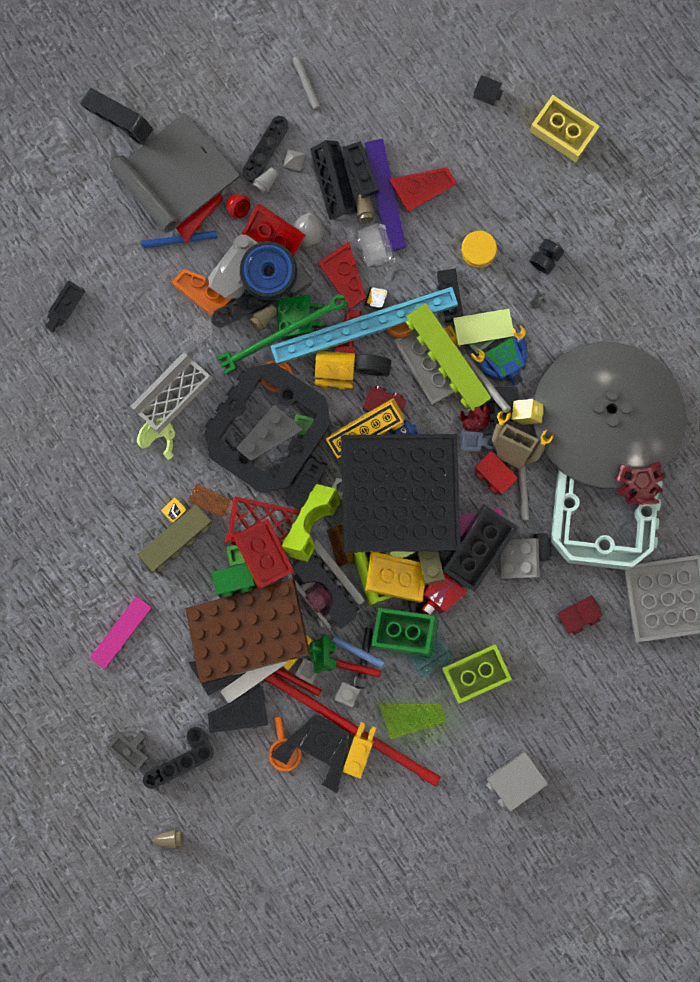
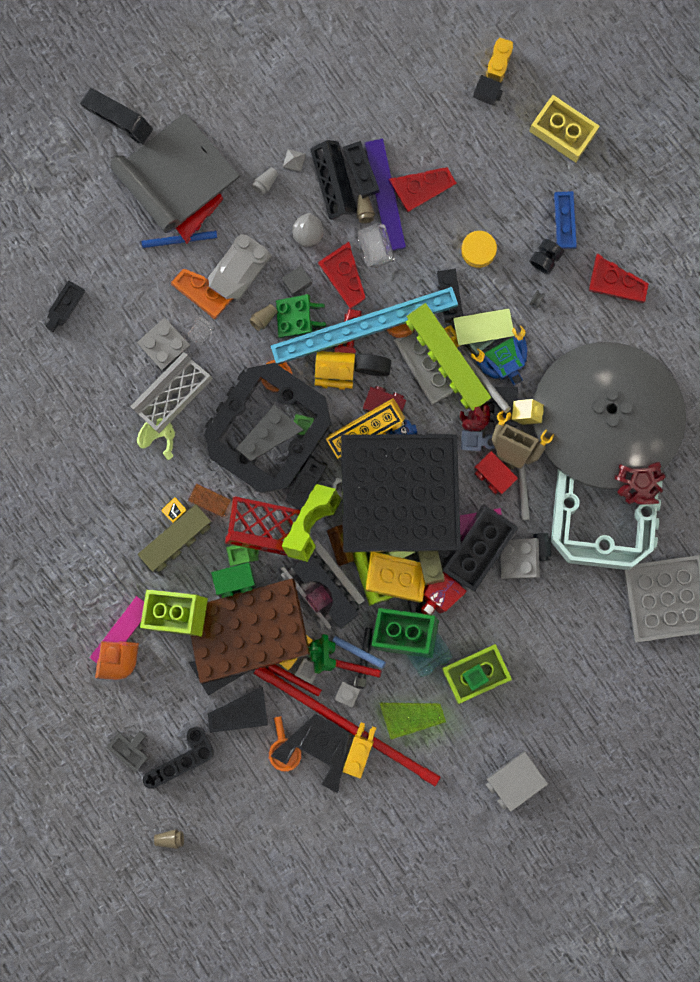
black beam [211,294,277,328] -> none
green hinge [217,294,348,374] -> none
white sticker [221,662,286,703] -> none
red cone [226,194,250,219] -> none
red plate [232,519,294,589] -> none
blue wheel [240,241,297,300] -> none
red plate [242,203,306,257] -> none
black beam [243,116,288,182] -> none
light grey bar [292,56,320,110] -> none
slope [364,287,388,310] -> none
dark red brick [557,595,603,635] -> none
none -> orange brick [95,641,139,680]
none -> light grey plate [137,317,190,371]
none -> lime brick [140,590,208,637]
none -> green plate [462,664,489,691]
none -> yellow brick [486,38,513,83]
none -> blue plate [554,191,577,249]
none -> red wing [588,253,649,303]

